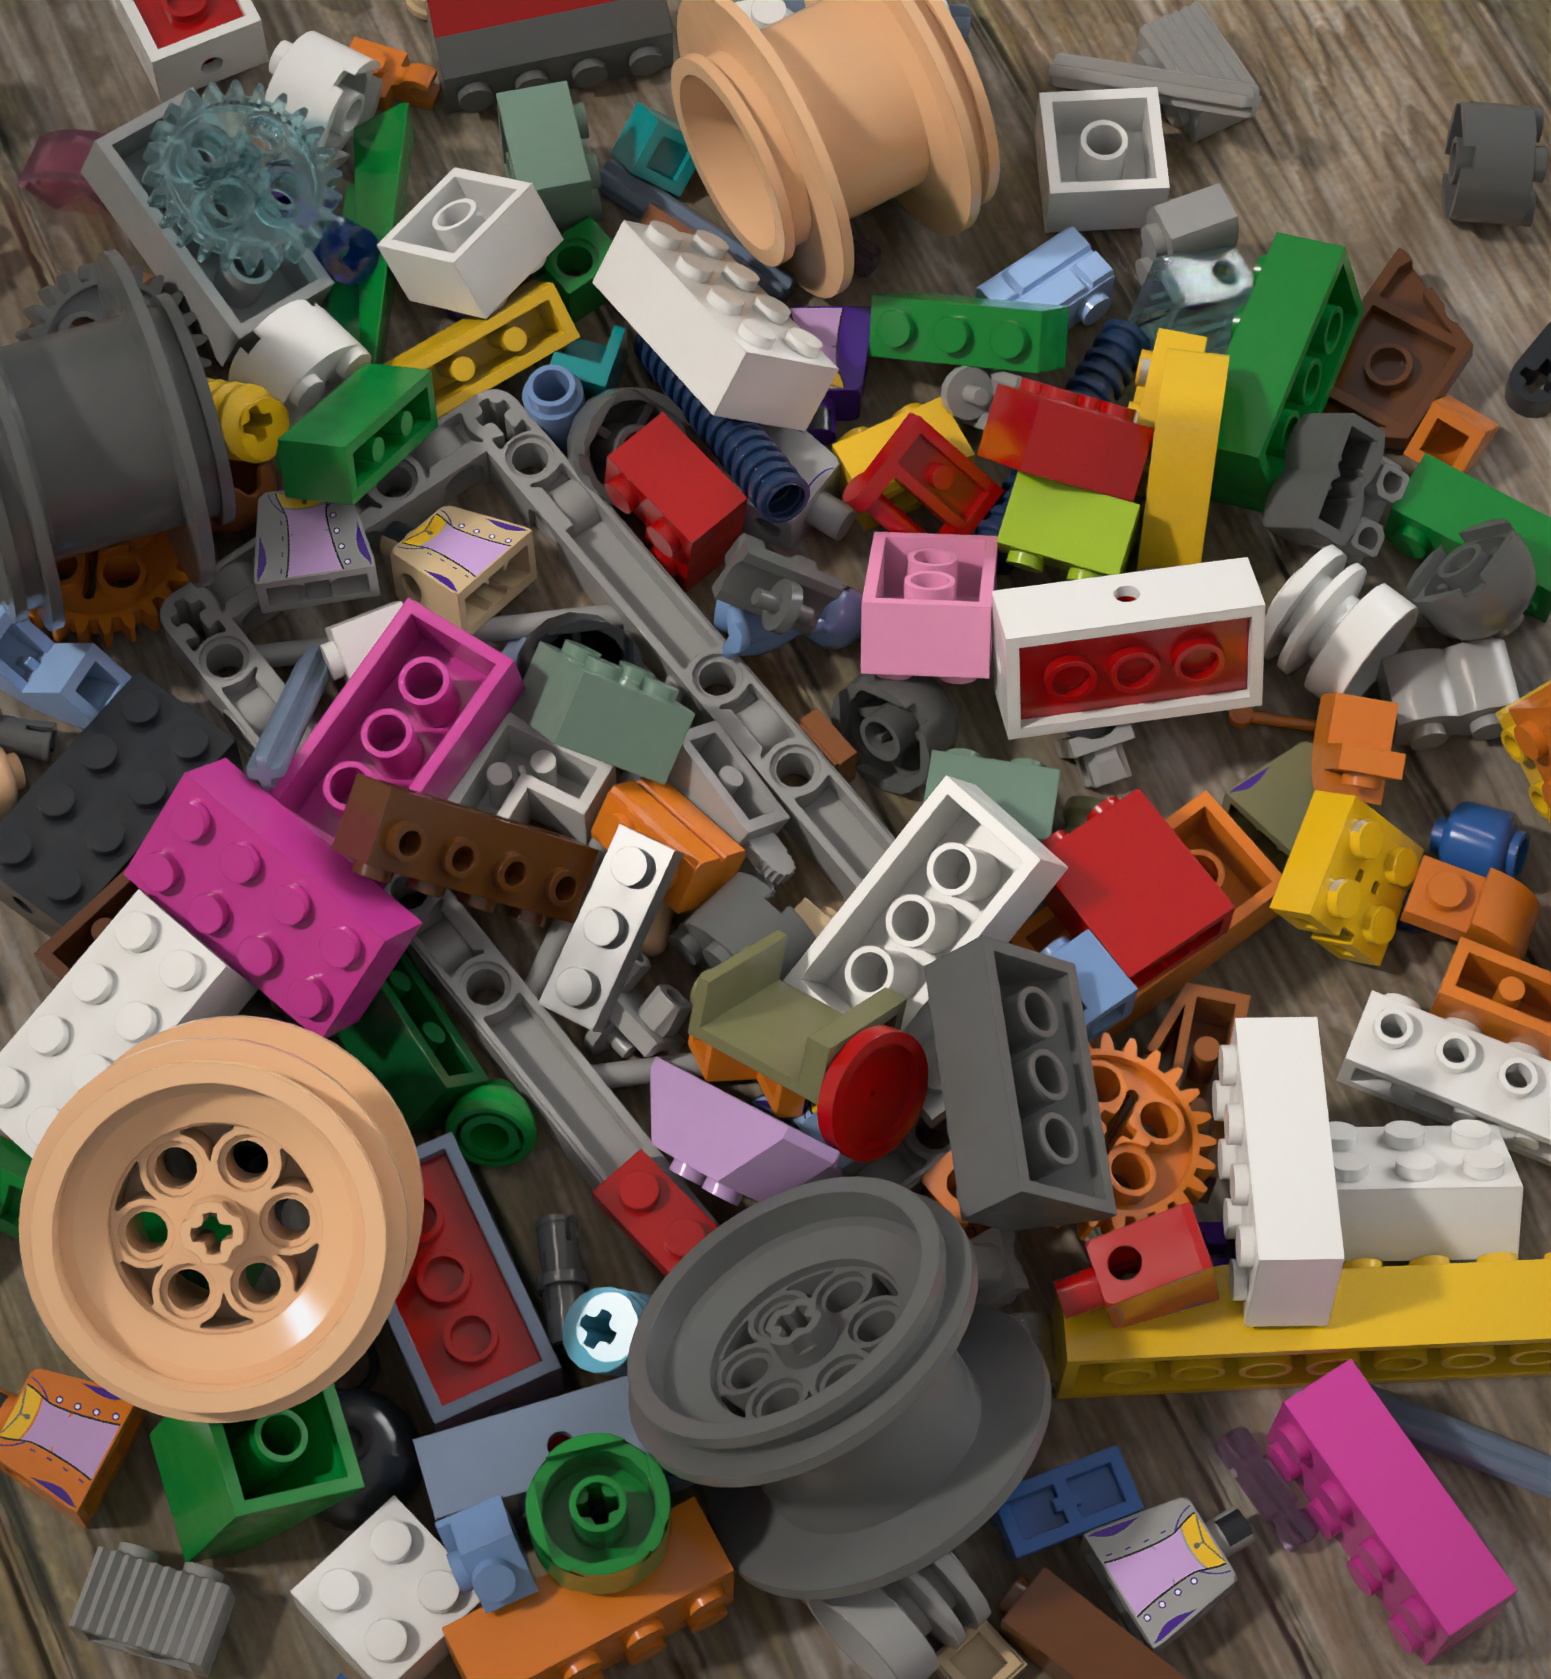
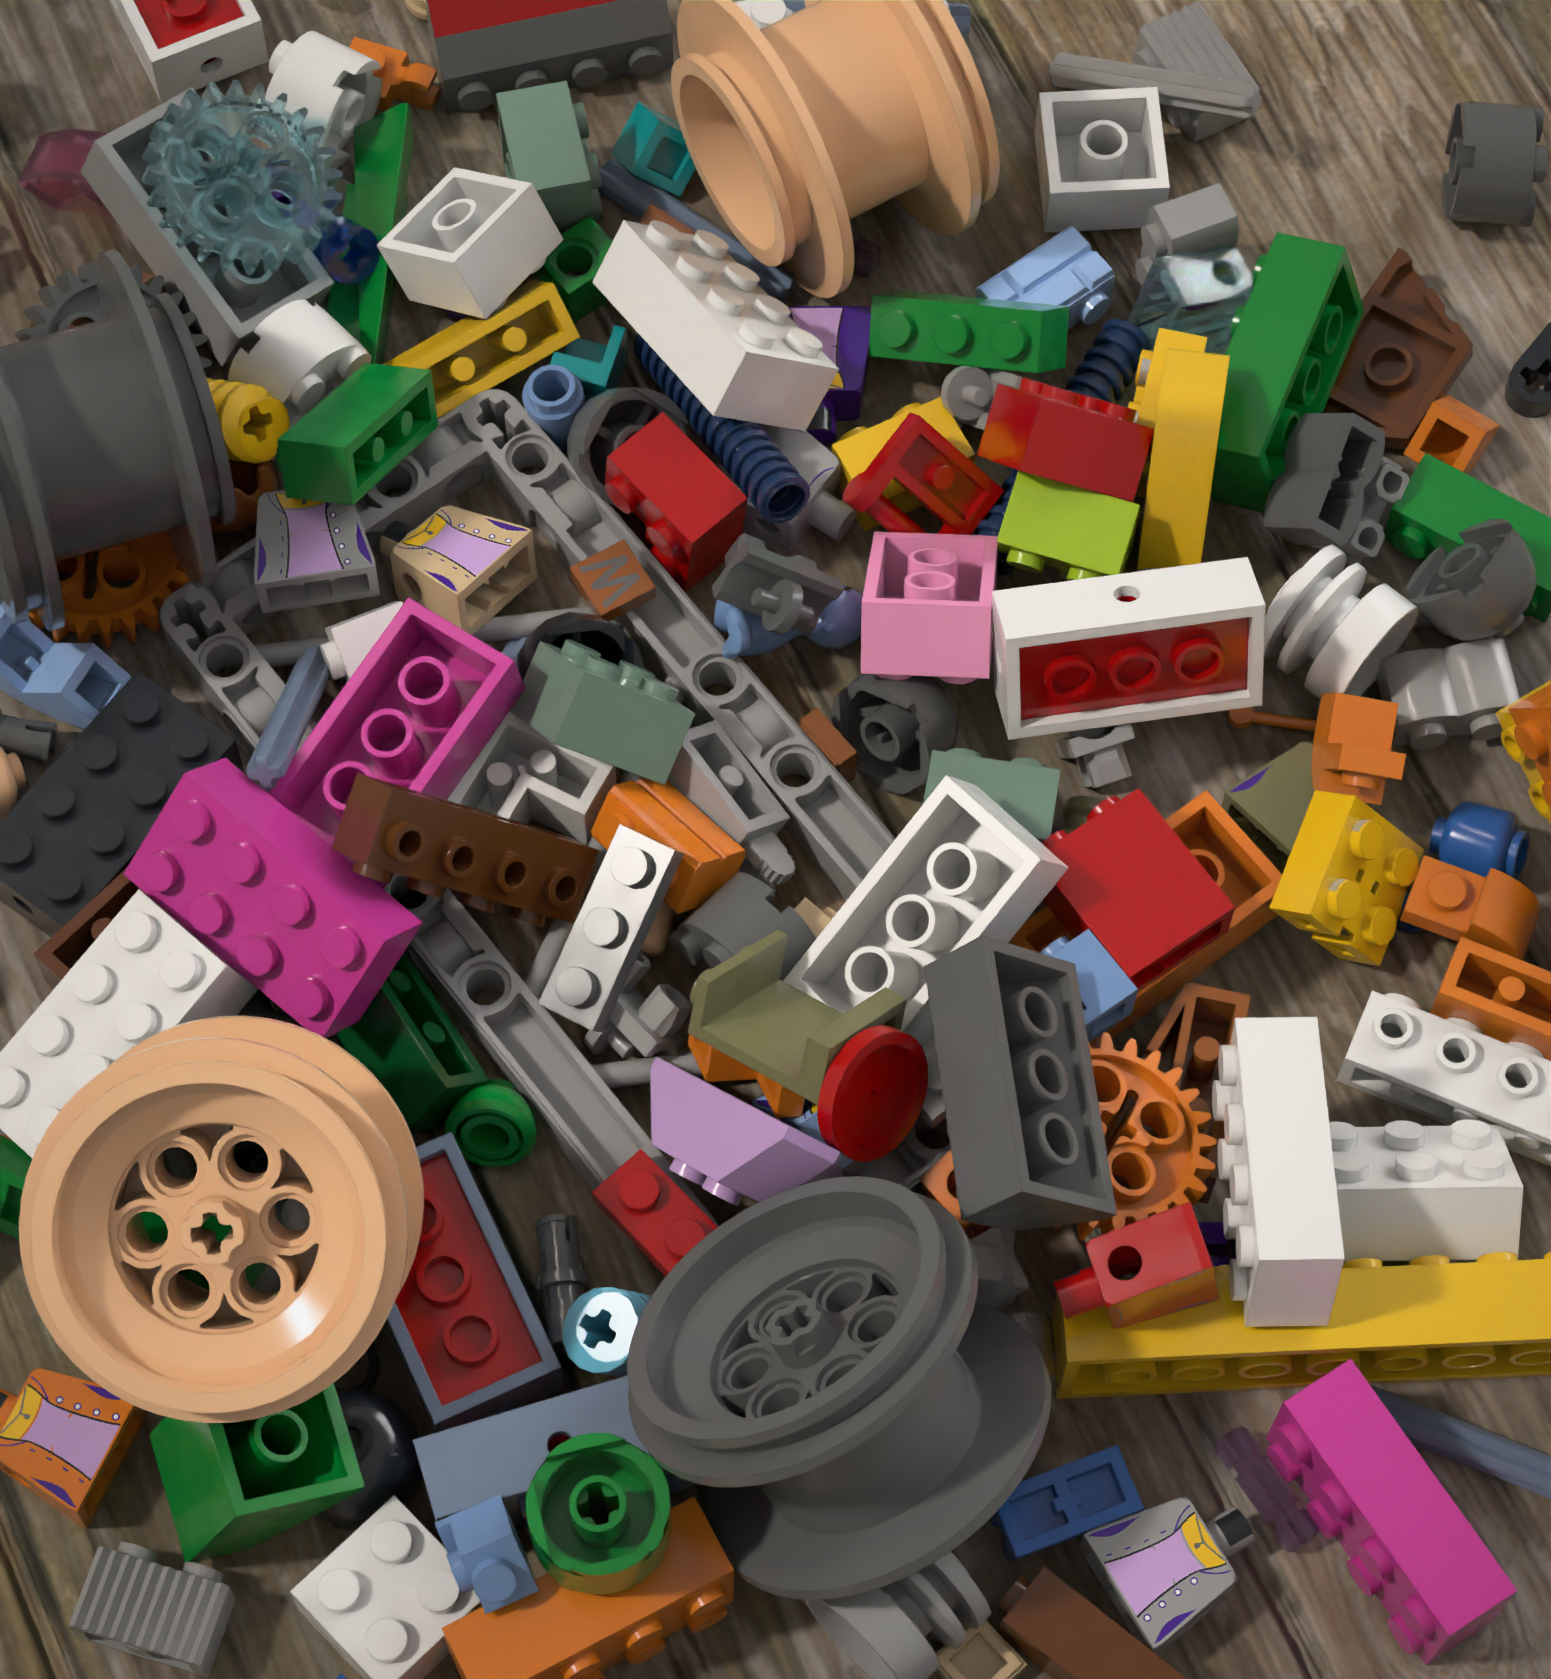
none -> dark orange tile [570,539,656,622]

